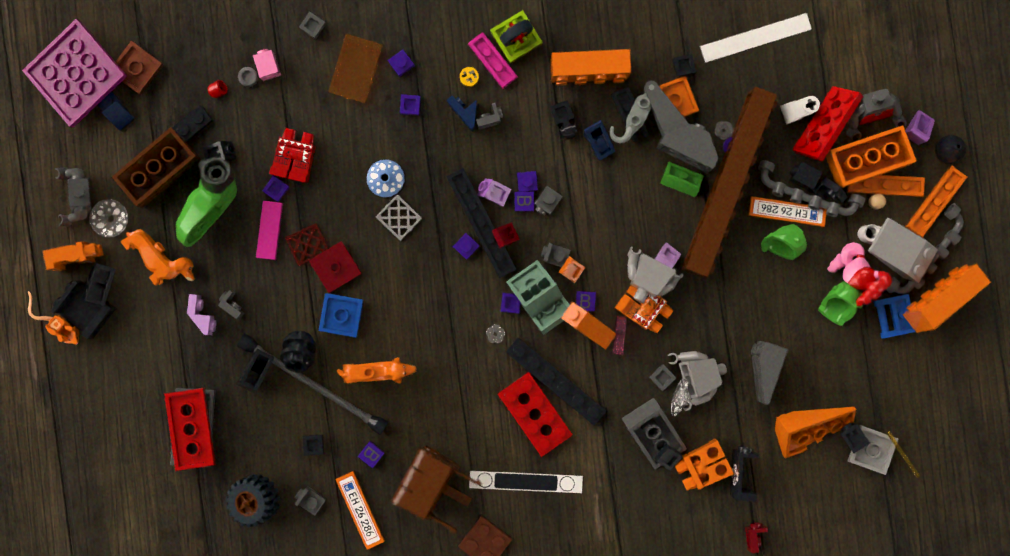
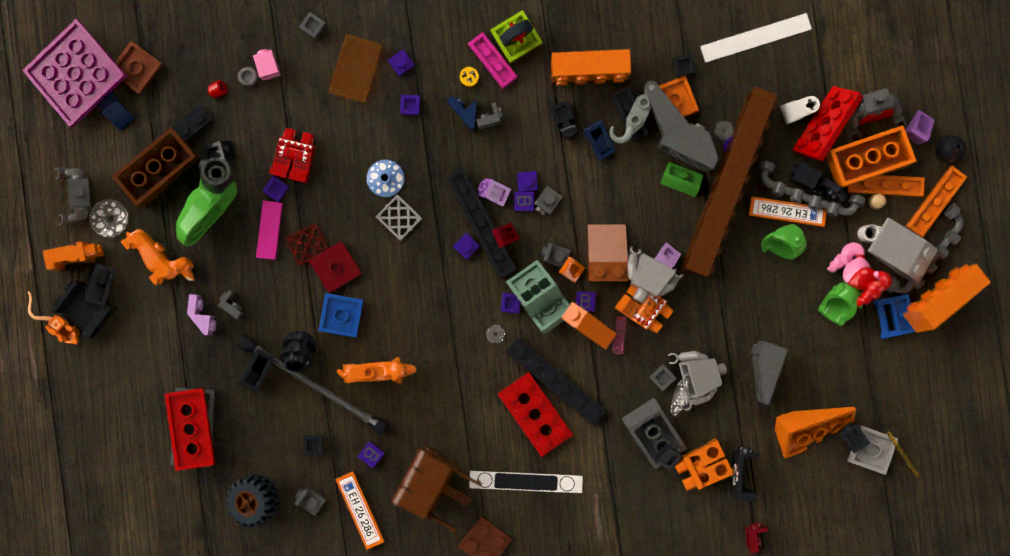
none -> slope [587,224,628,282]

